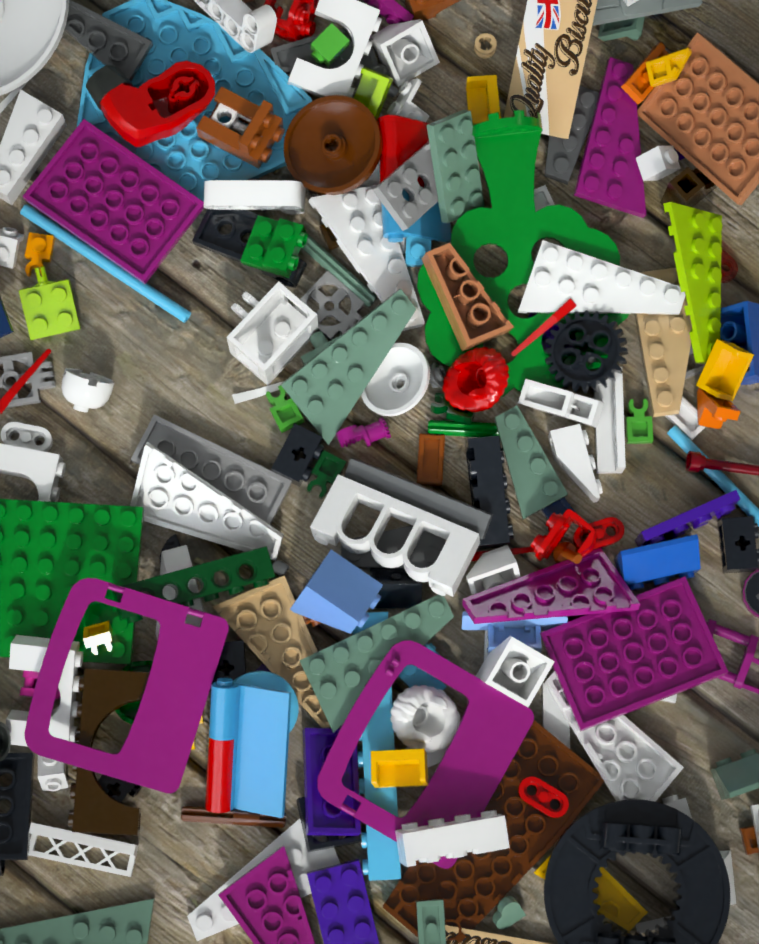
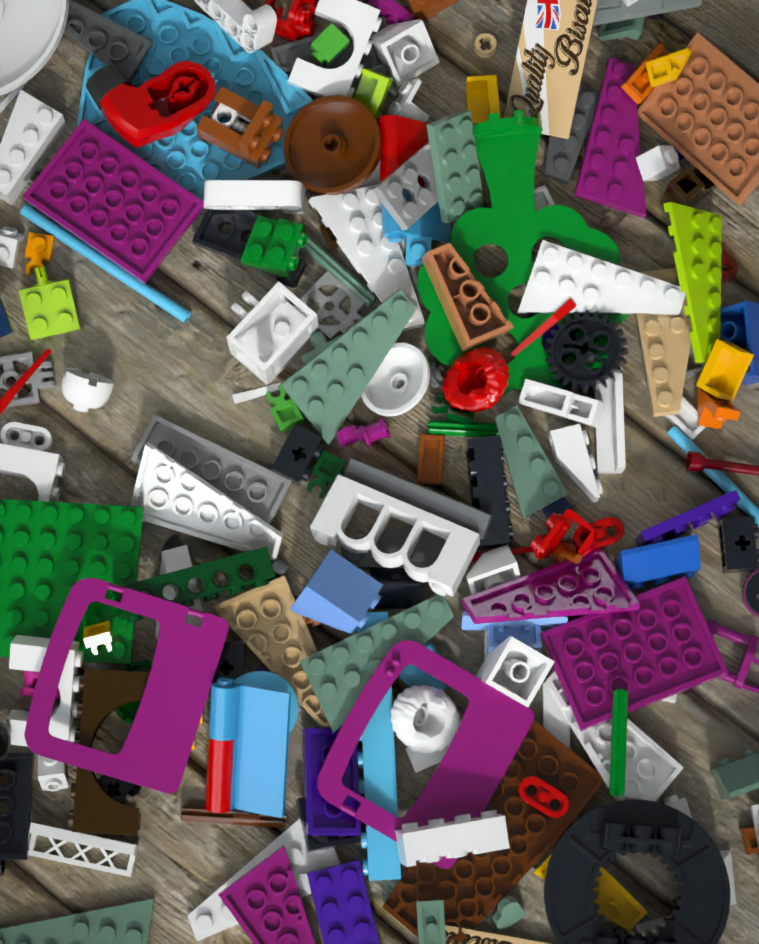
yellow panel [371,749,428,788] -> none
bright green plate [625,399,653,444] -> none
none -> green axle [609,689,628,796]

